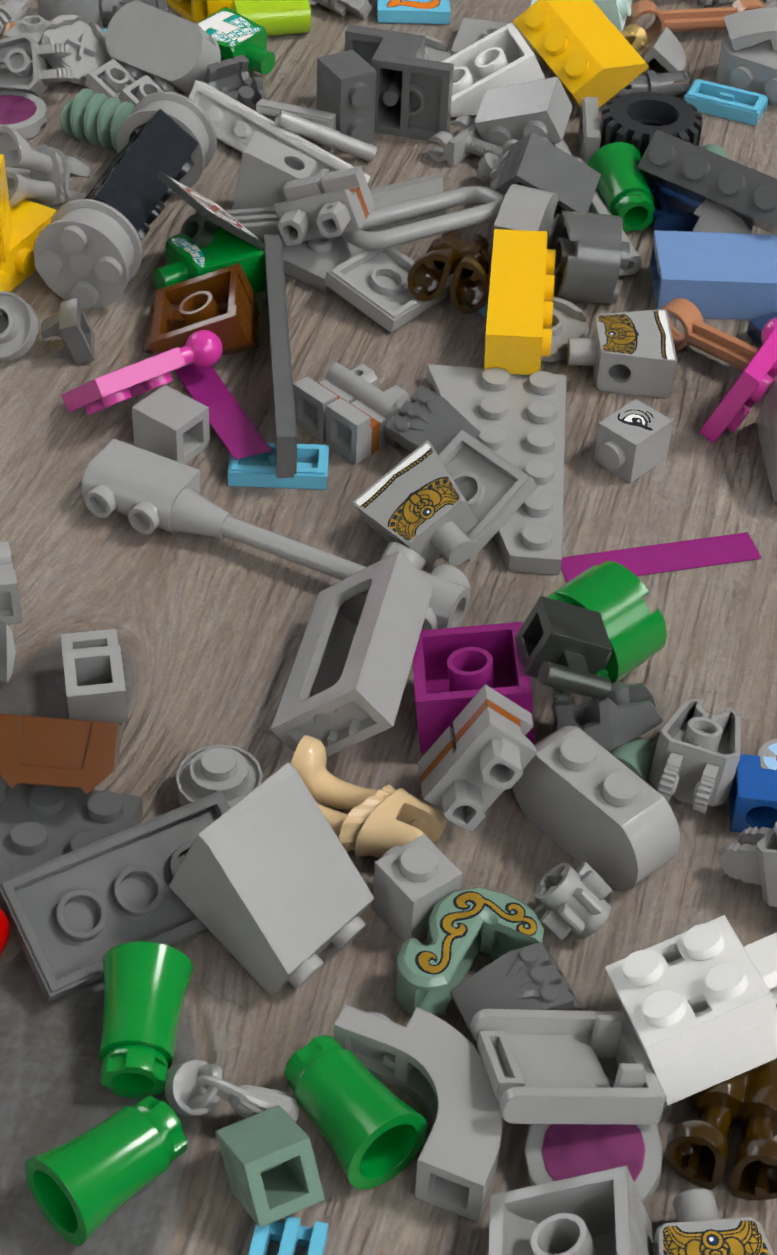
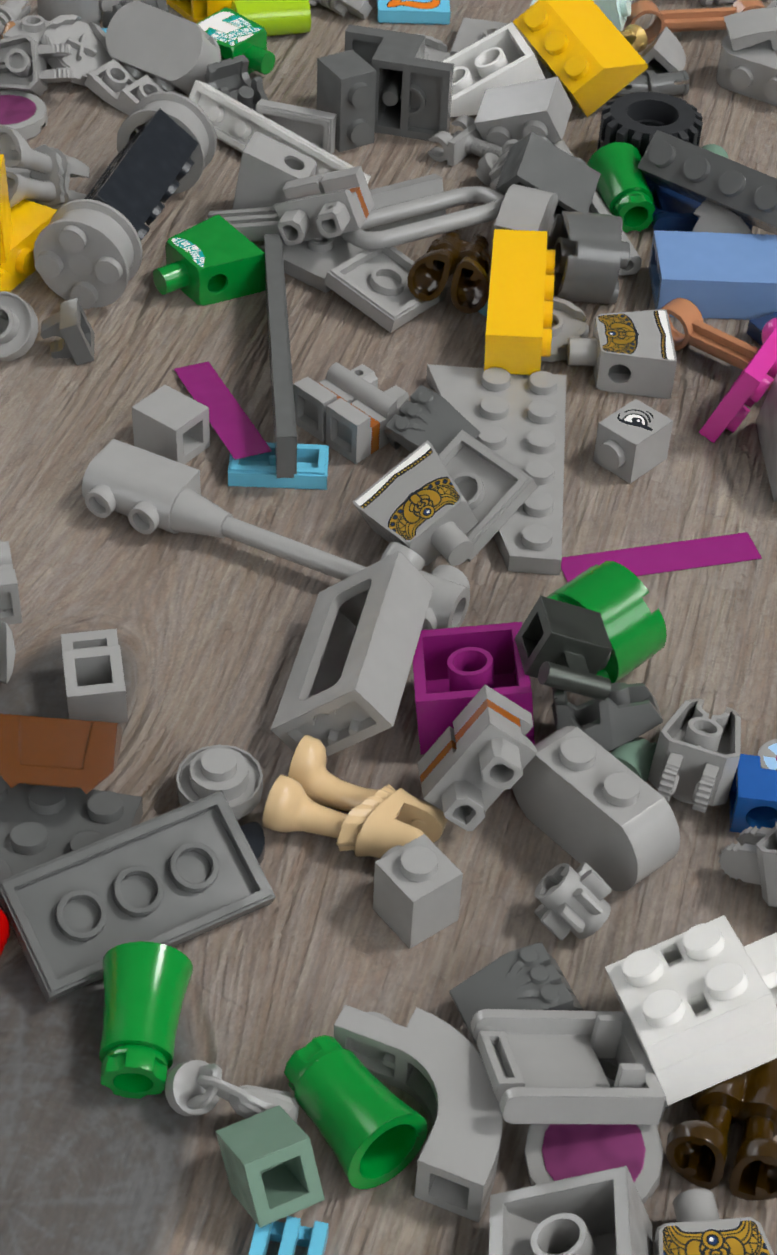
green plant [25,1095,188,1246] -> none
sand green piece [60,88,135,152] -> none
dark pink plate [61,330,223,415] -> none
reddish brown slope [143,263,260,355] -> none
pearl dark grey piece [157,171,266,250] -> none
light grey slope [169,762,374,997] -> none
light grey piece [275,109,377,162] -> none
sand green animal [395,887,544,1016] -> none
light grey tile [578,97,601,164] -> none
medium azure tile [684,79,769,126] -> none

